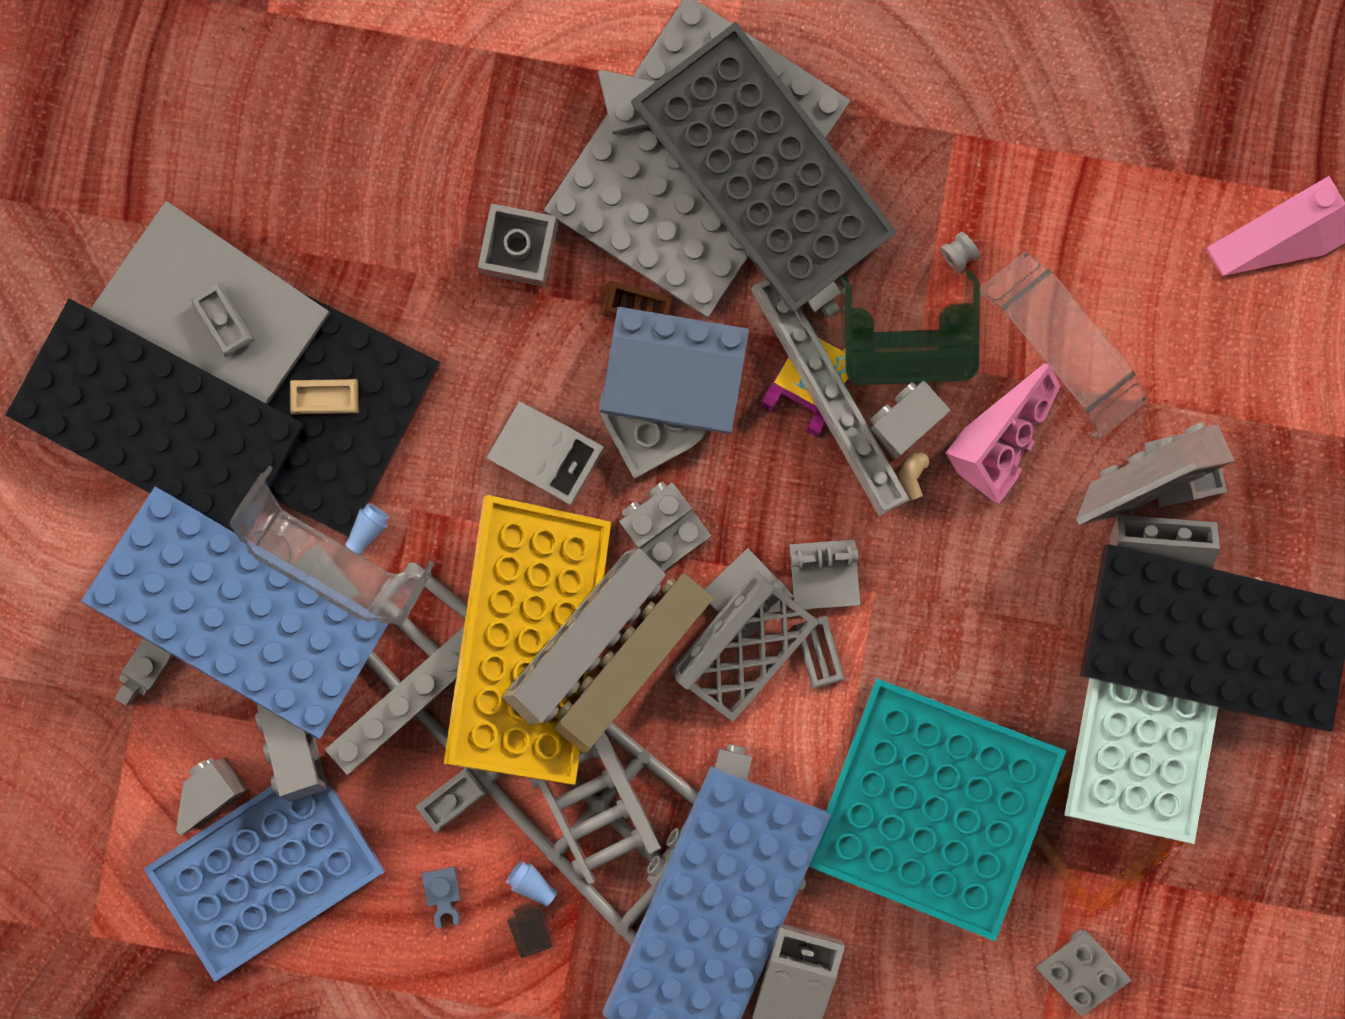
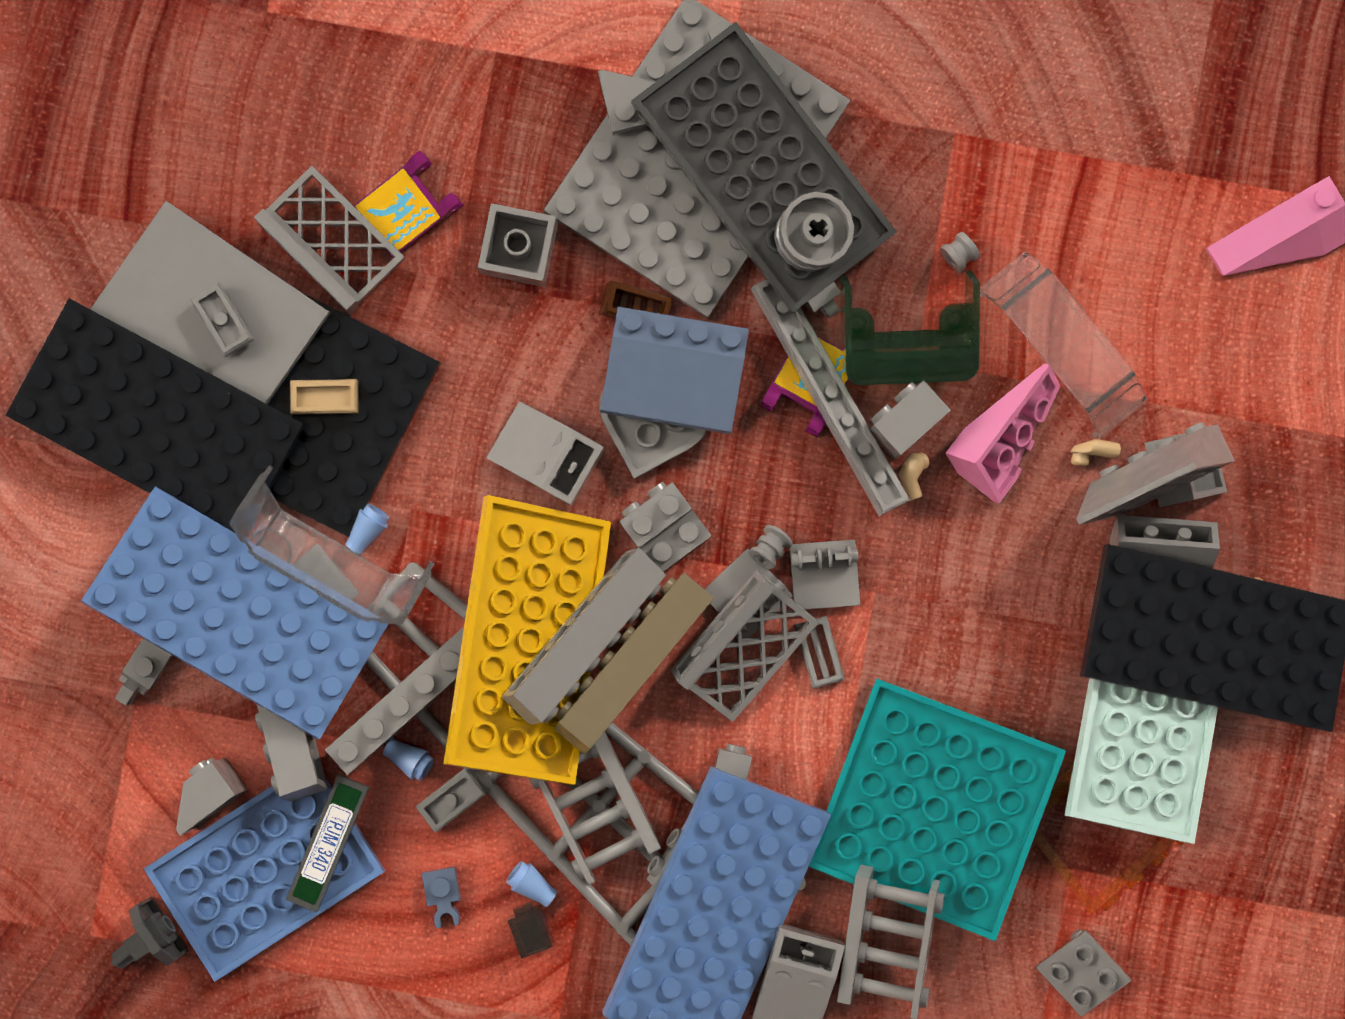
none -> dark grey piece [111,896,189,969]
none -> light grey fence [254,166,405,316]
none -> tile [286,774,370,913]
none -> flag [354,151,464,258]
none -> light blue cone [383,738,435,781]
none -> light grey bush [749,525,793,569]
none -> light grey wheel [774,192,854,272]
none -> light grey fence [837,865,945,1019]
none -> tan arm [1070,439,1121,466]

